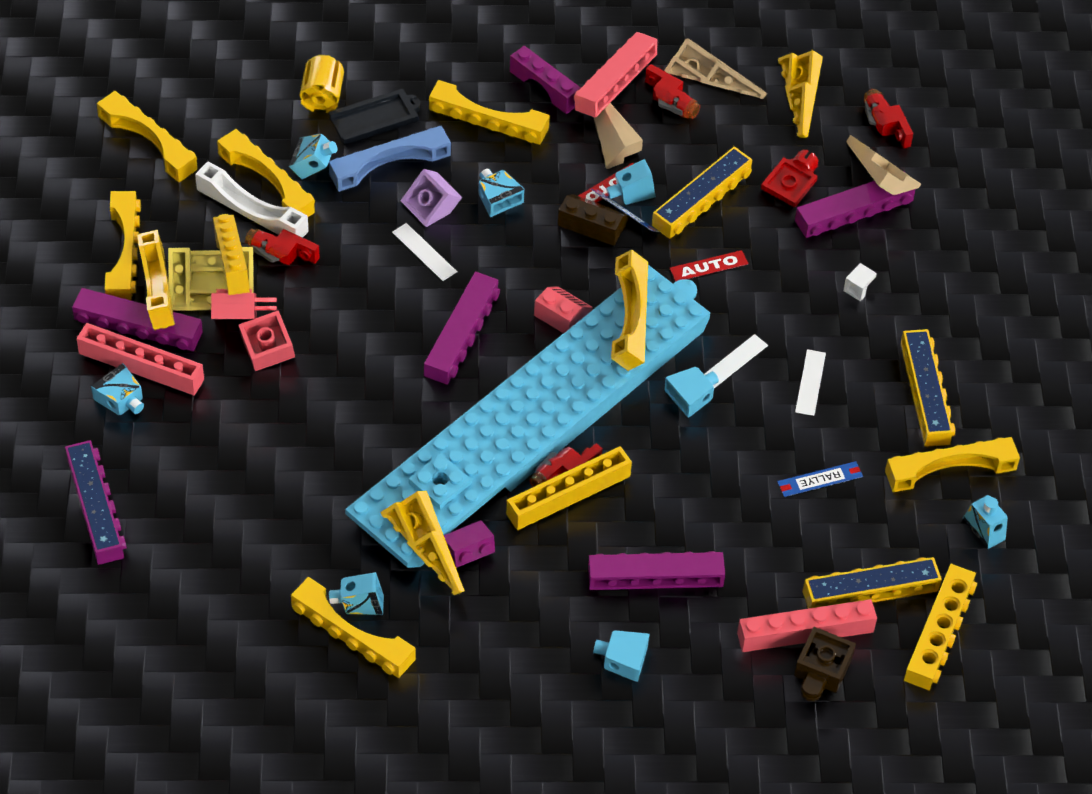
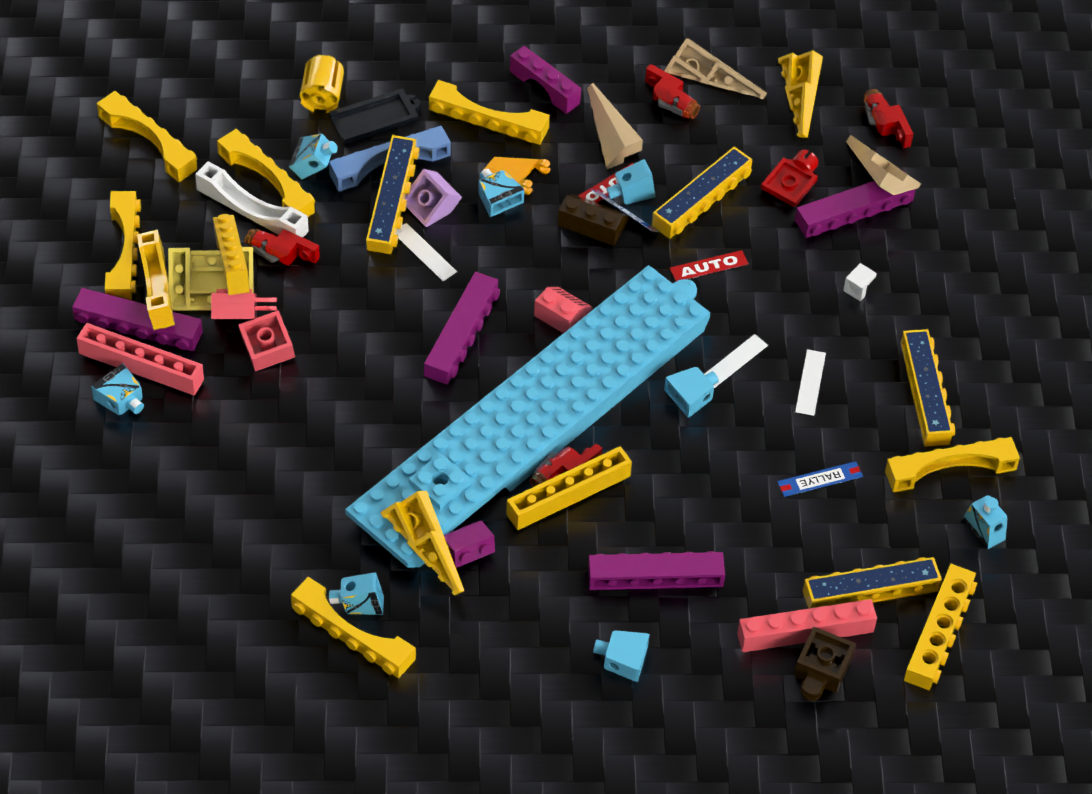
dark blue brick [65,440,127,565] -> none
coral brick [574,32,657,118] -> none
yellow arch [611,250,648,371] -> none
none -> brick [366,135,420,254]
none -> light orange flag [483,157,550,195]

